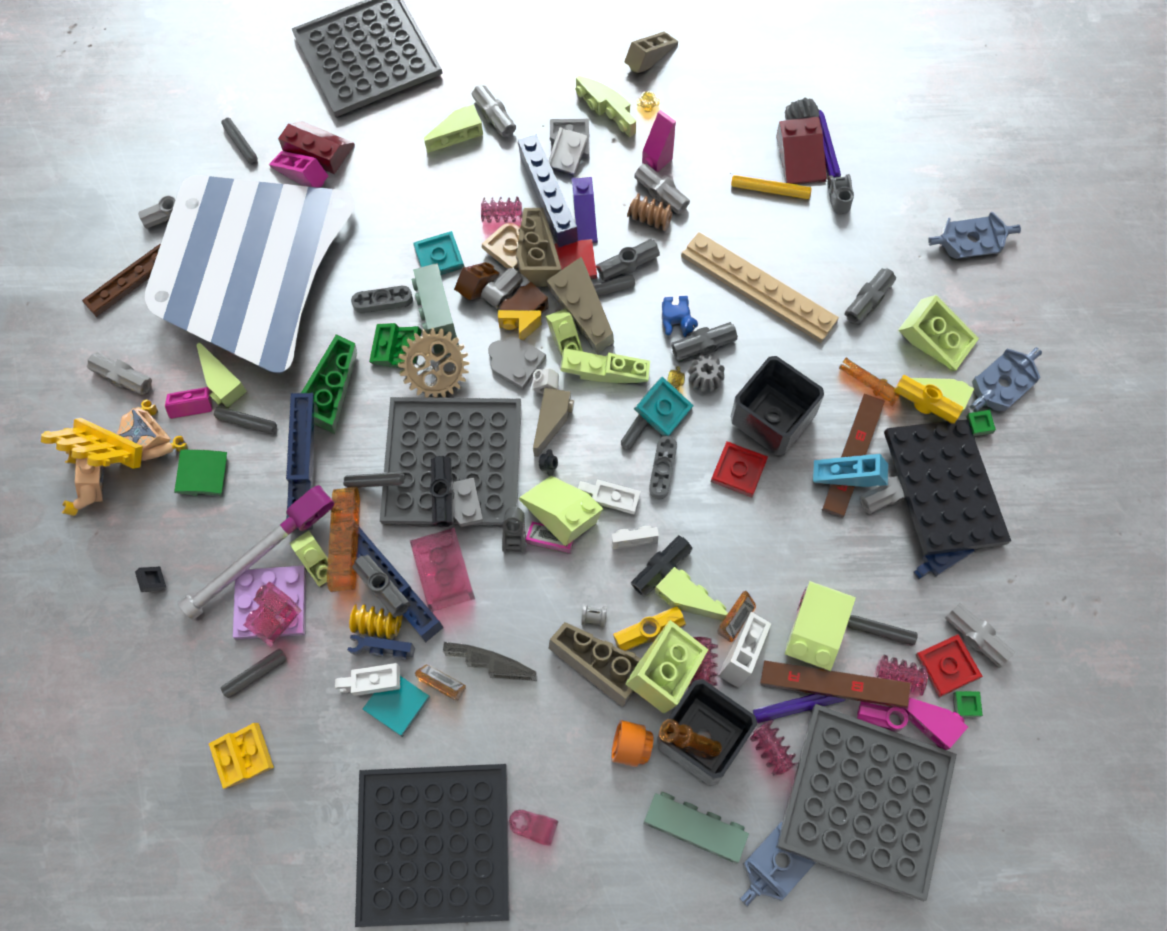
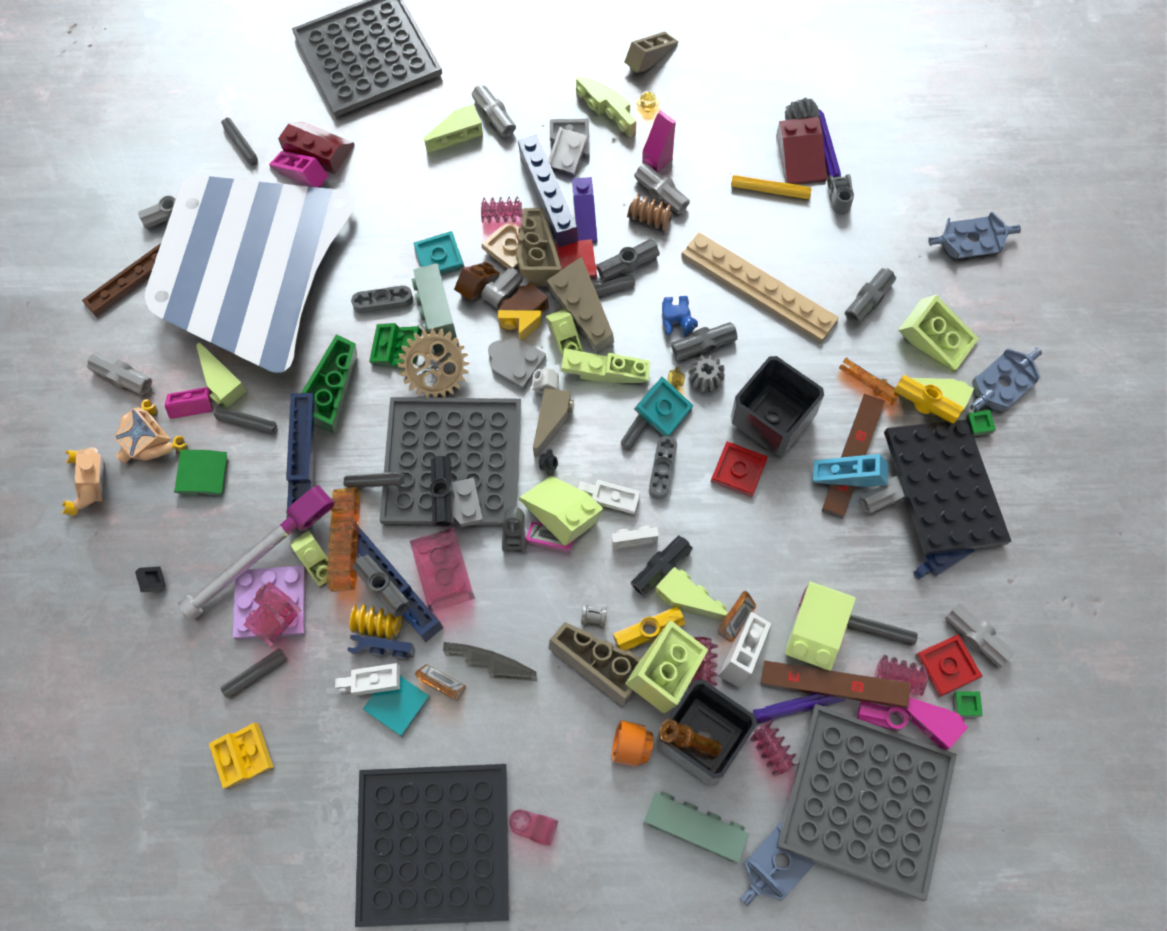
yellow fence [41,418,143,469] -> none

